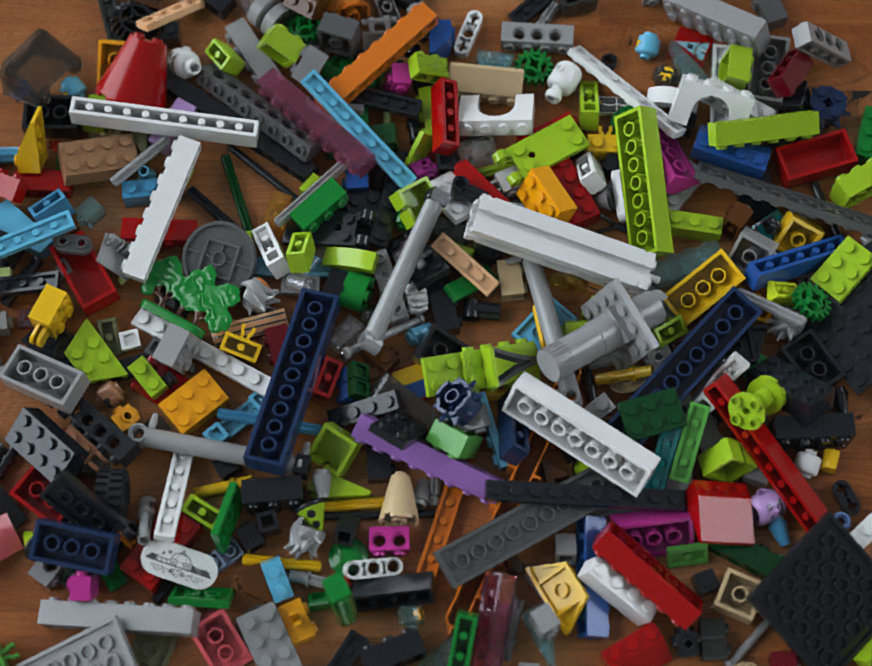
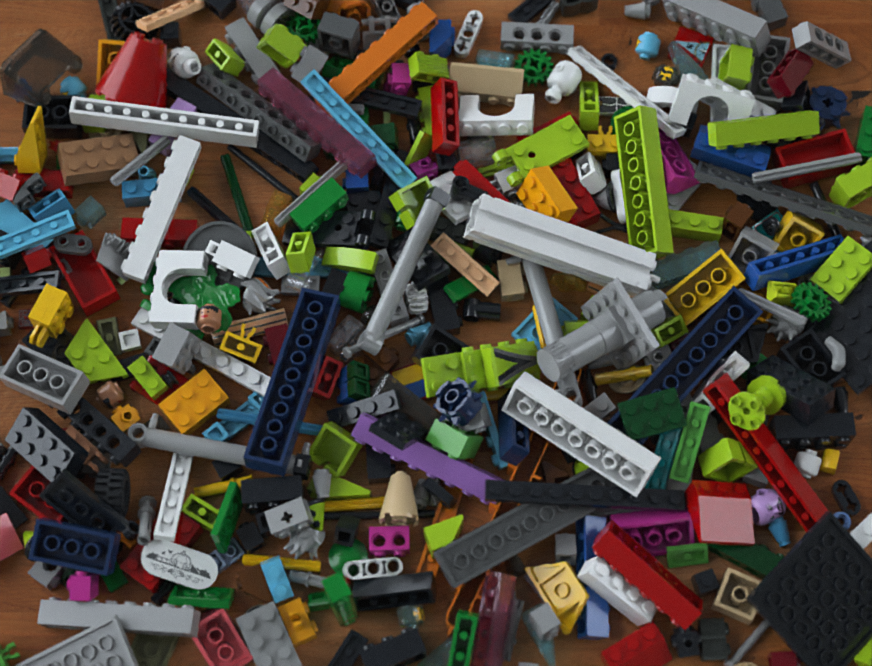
none -> dark grey slope [13,172,47,213]
none -> red brick [21,245,53,274]
none -> white arch [147,250,209,330]
none -> nougat head [196,304,222,334]
none -> white brick [205,240,260,280]
none -> light grey brick [264,497,314,539]
none -> black beam [422,477,457,509]
none -> lime slope [424,514,464,559]
none -> light grey cone [625,2,651,20]
none -> light grey axle [752,152,862,183]
none -> light grey arm [824,336,846,371]

